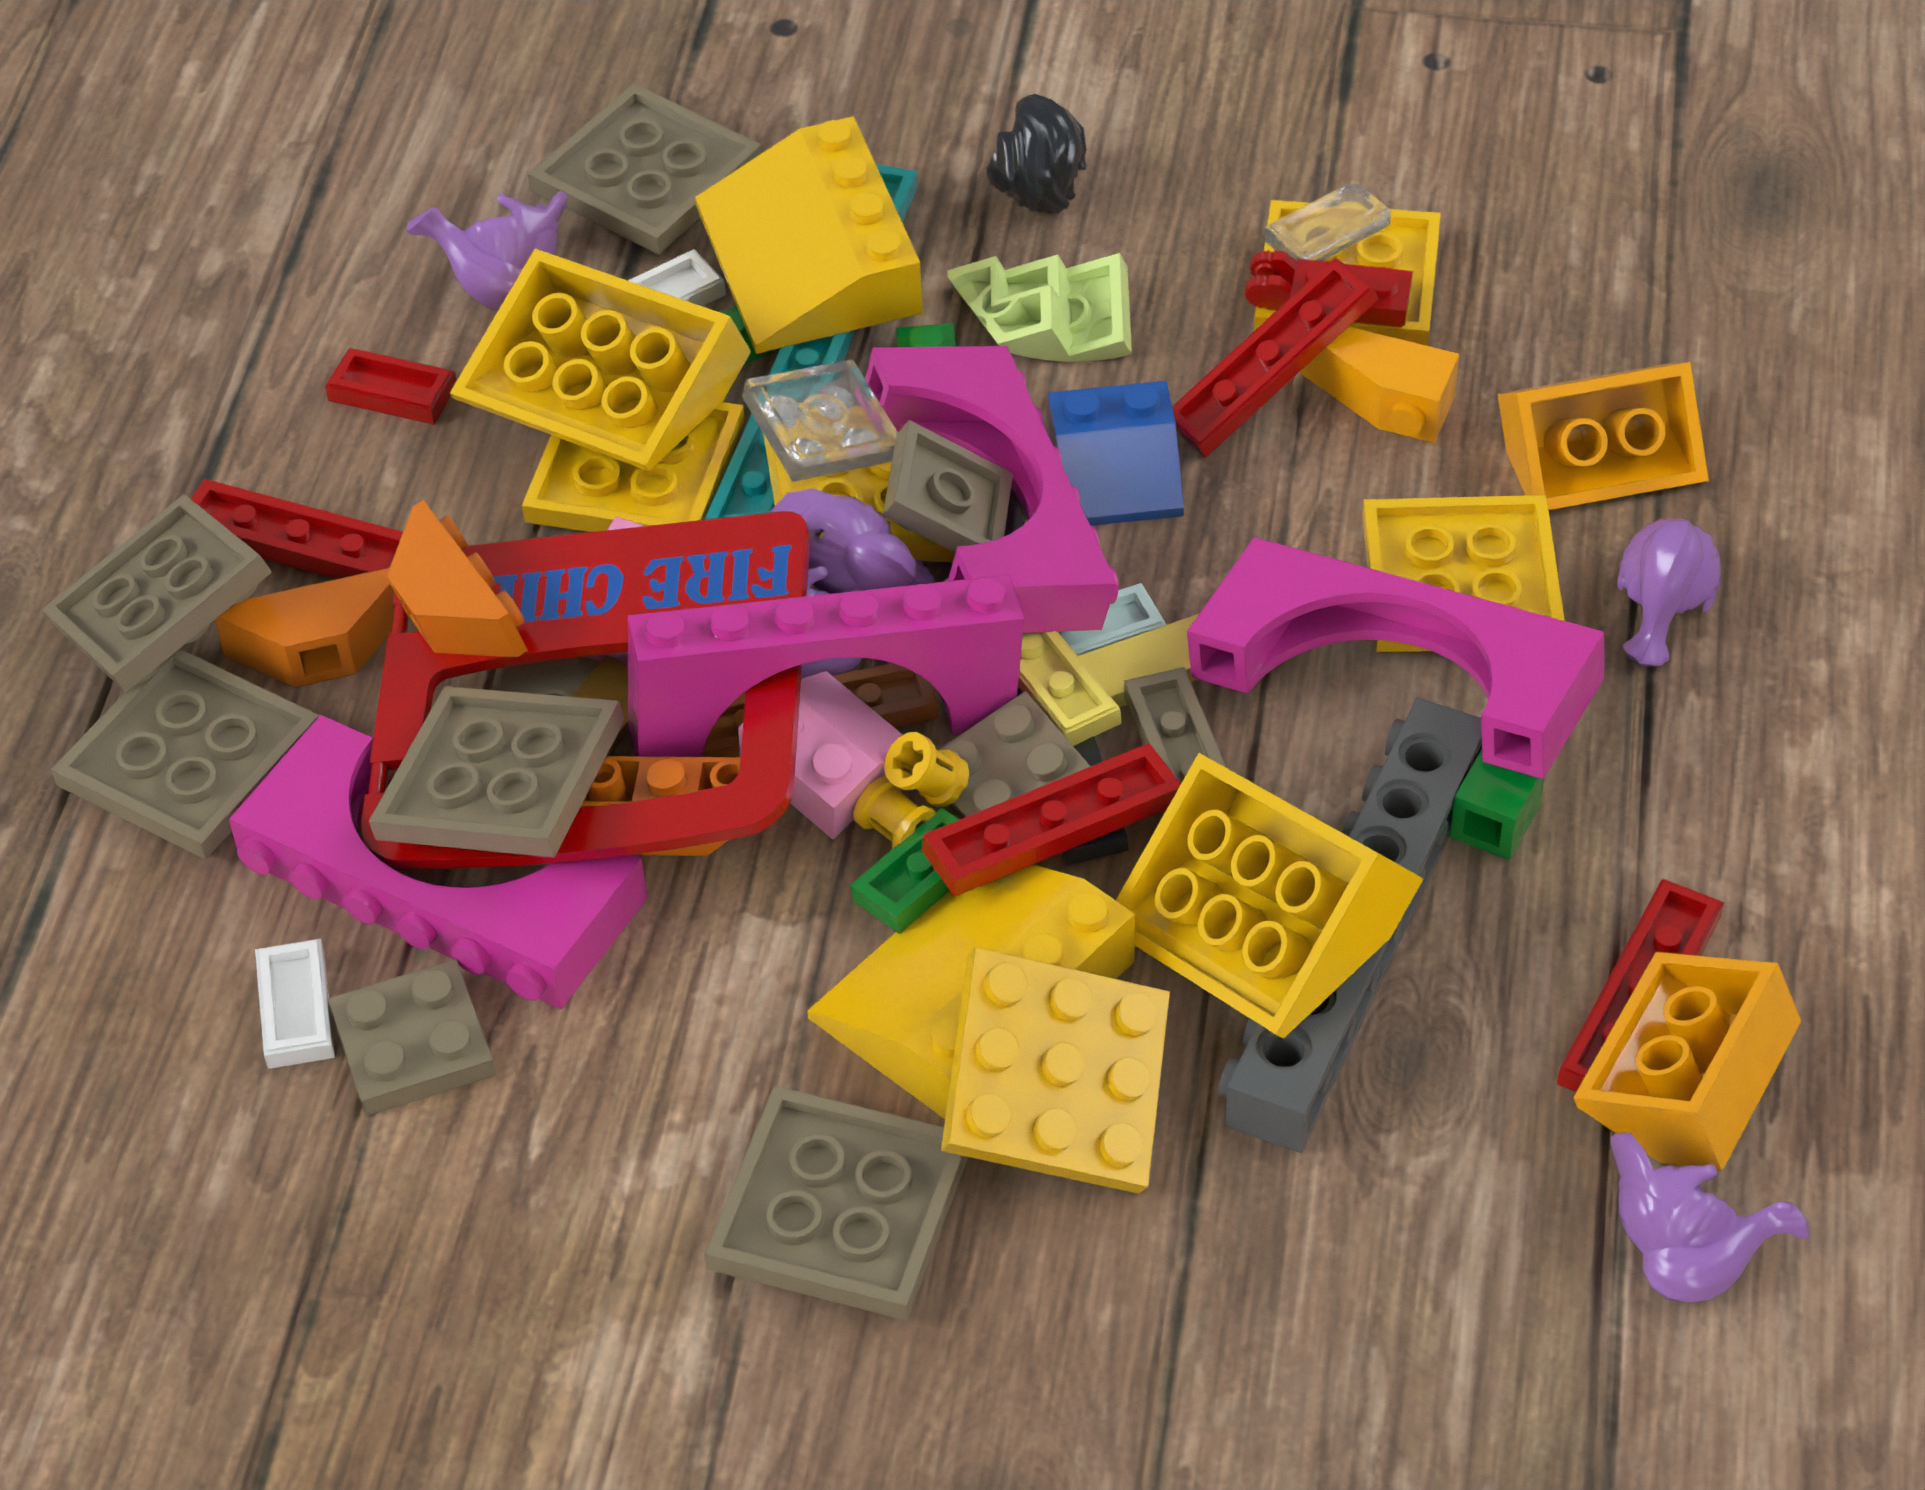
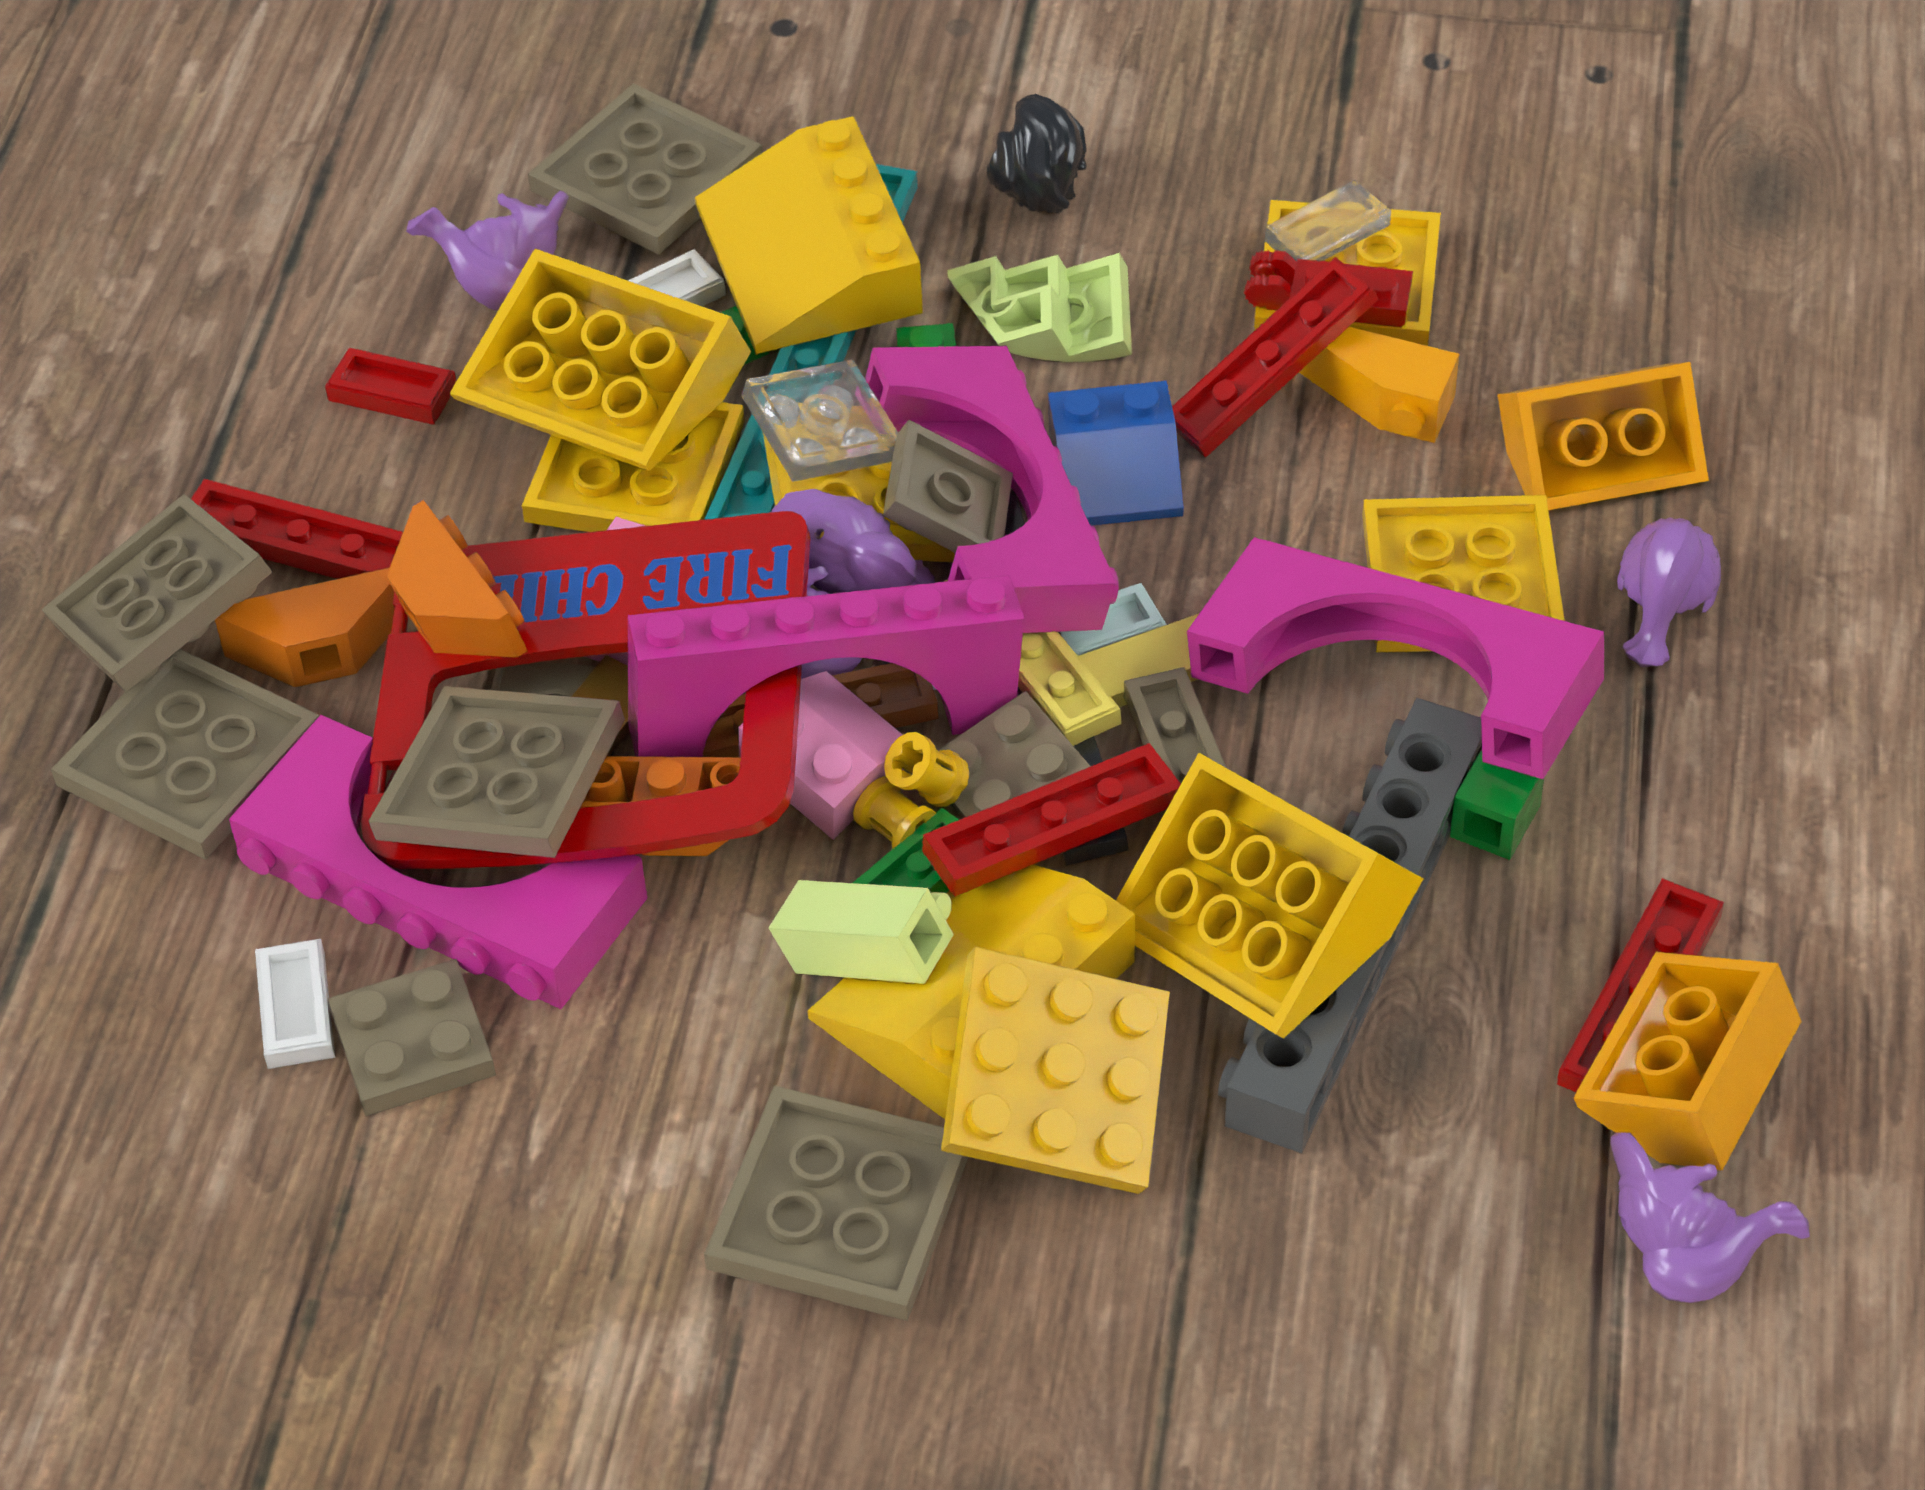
none -> yellowish green brick [769,880,954,984]

